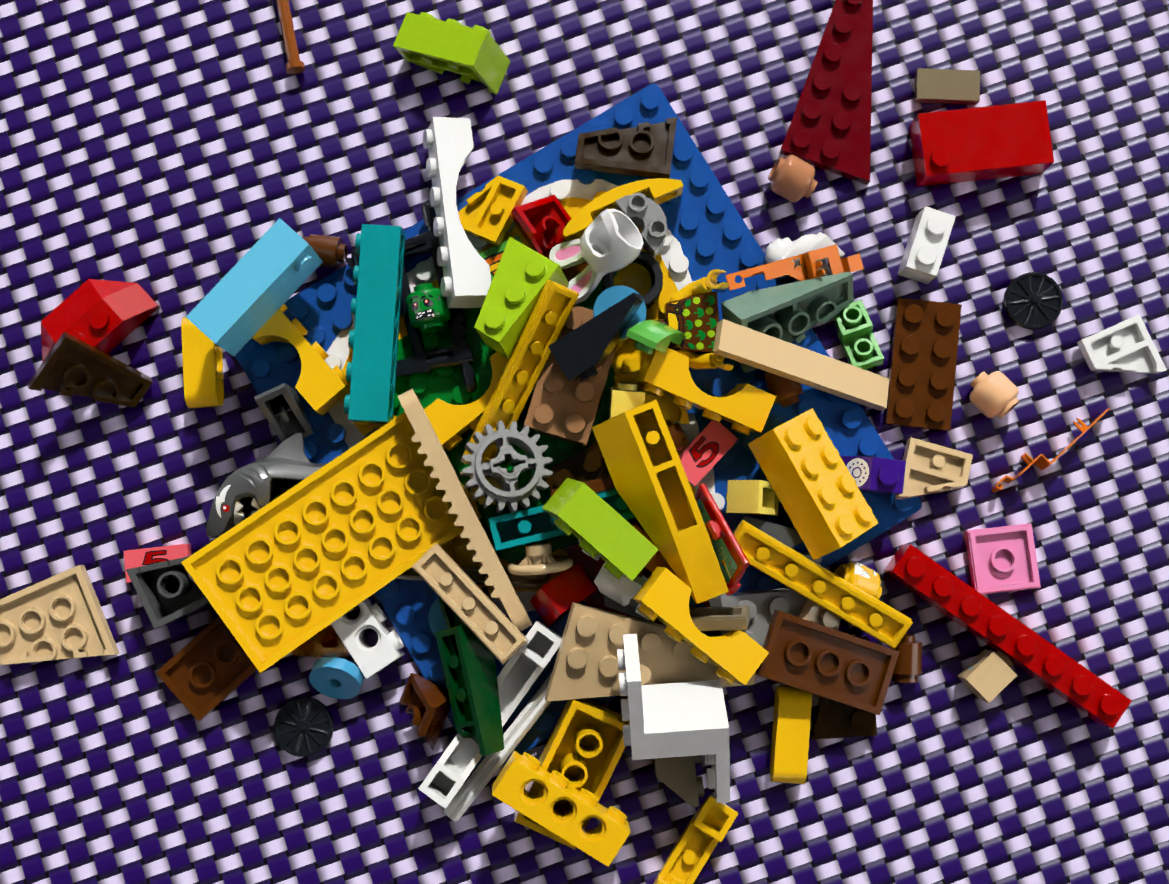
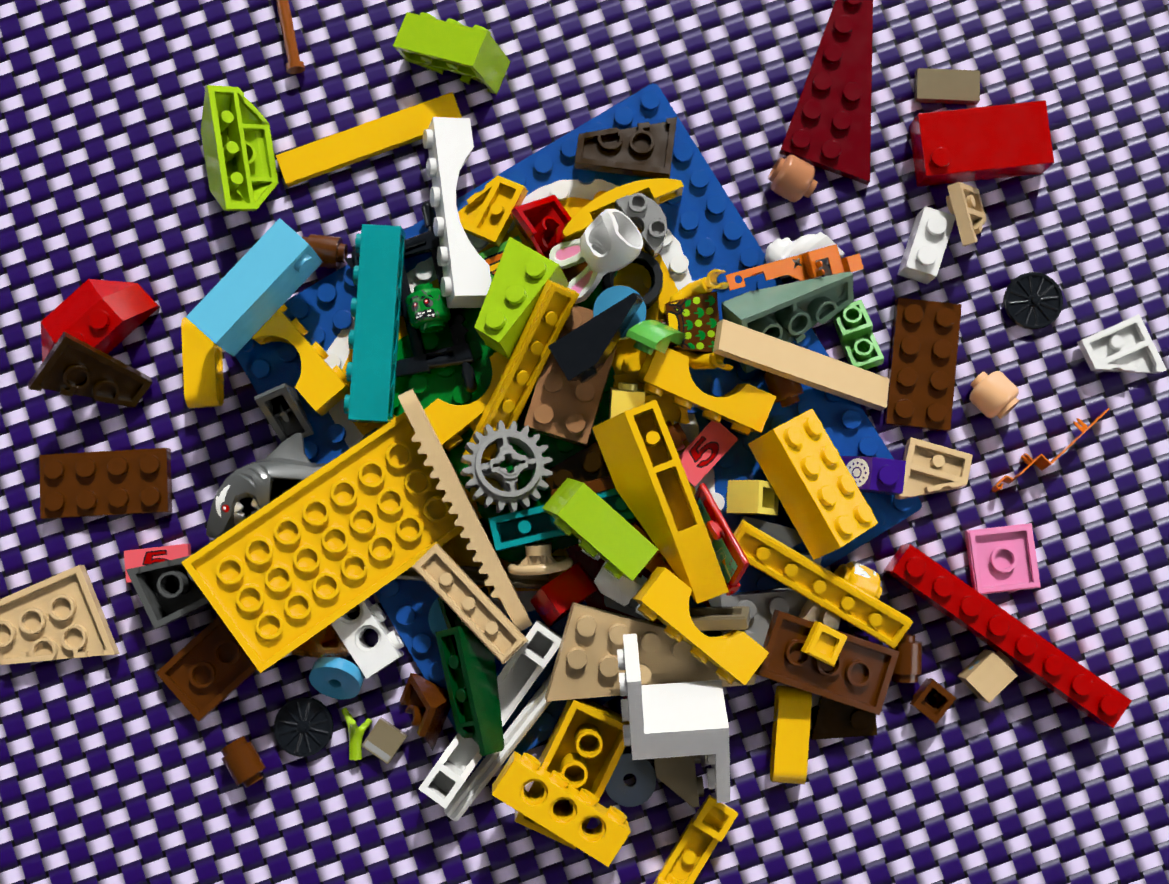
none -> reddish brown plate [39,448,172,519]
none -> lime wedge [201,85,279,211]
none -> reddish brown brick [221,736,266,788]
none -> yellow tile [276,92,462,187]
none -> lime bar [341,708,372,761]
none -> dark tan tile [361,717,408,764]
none -> sand blue piece [605,752,656,807]
none -> yellow tile [801,621,848,667]
none -> reddish brown piece [910,678,957,724]
none -> tan wing [946,182,986,246]

